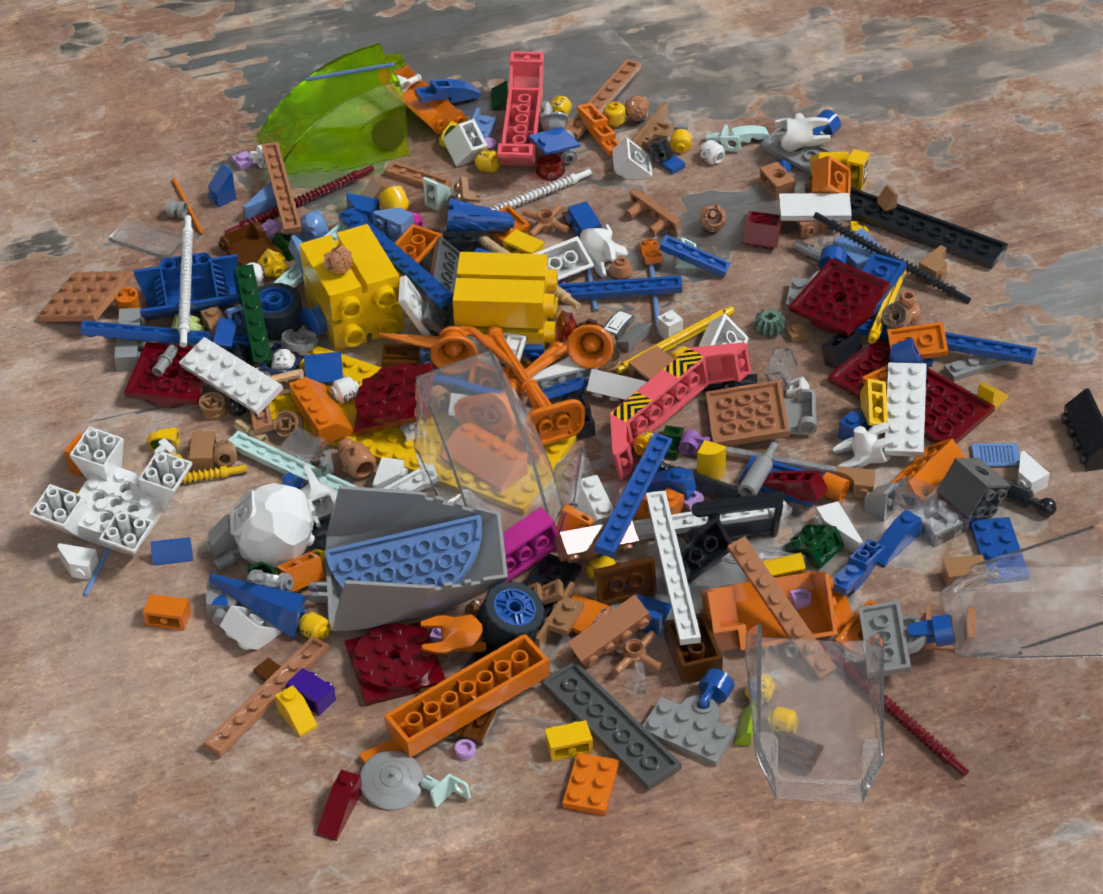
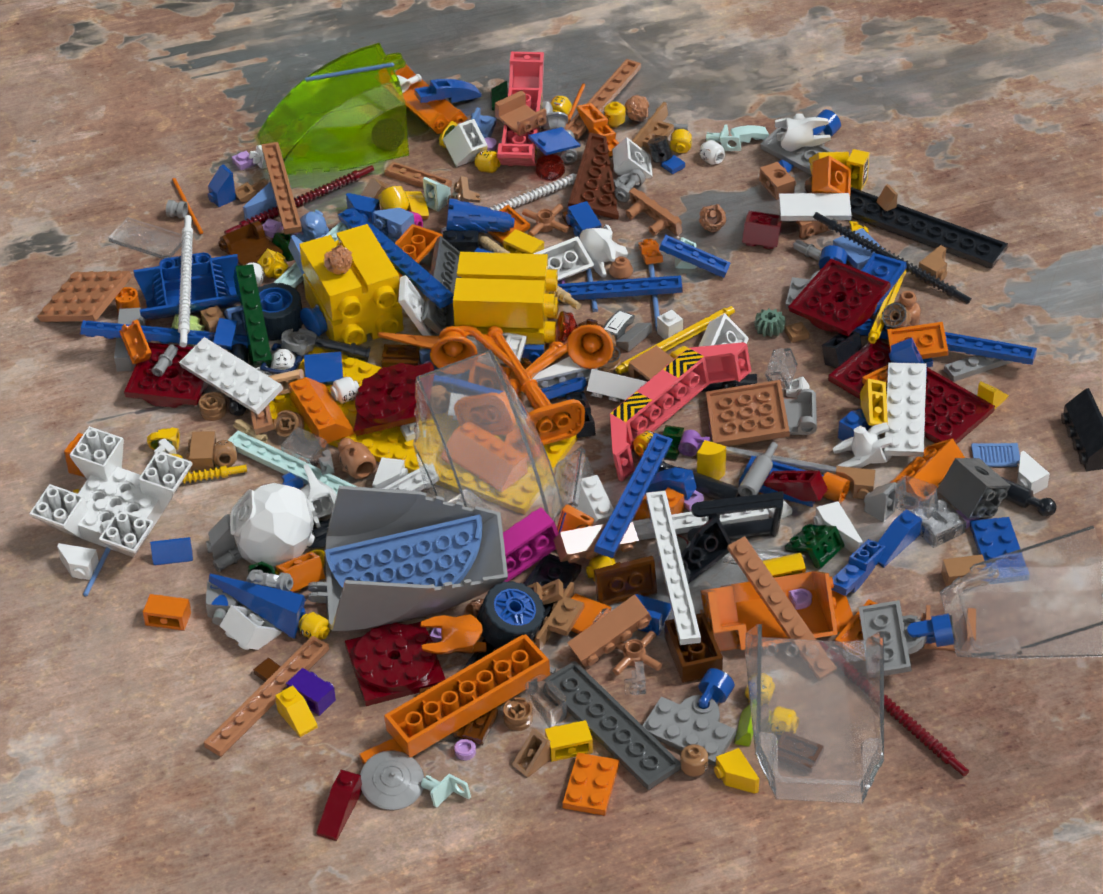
none -> orange hinge [119,319,151,365]
none -> medium nougat slope [235,178,268,202]
none -> black pin [314,336,371,362]
none -> yellow slope [405,191,429,219]
none -> nougat panel [495,90,546,136]
none -> medium nougat wheel [503,697,533,731]
none -> medium nougat slope [512,729,551,777]
none -> clear piece [525,675,567,728]
none -> orange axle [566,83,585,126]
none -> copper wing [568,133,619,220]
none -> light grey piece [613,169,646,202]
none -> medium nougat head [680,744,708,777]
none -> yellow slope [714,748,759,794]

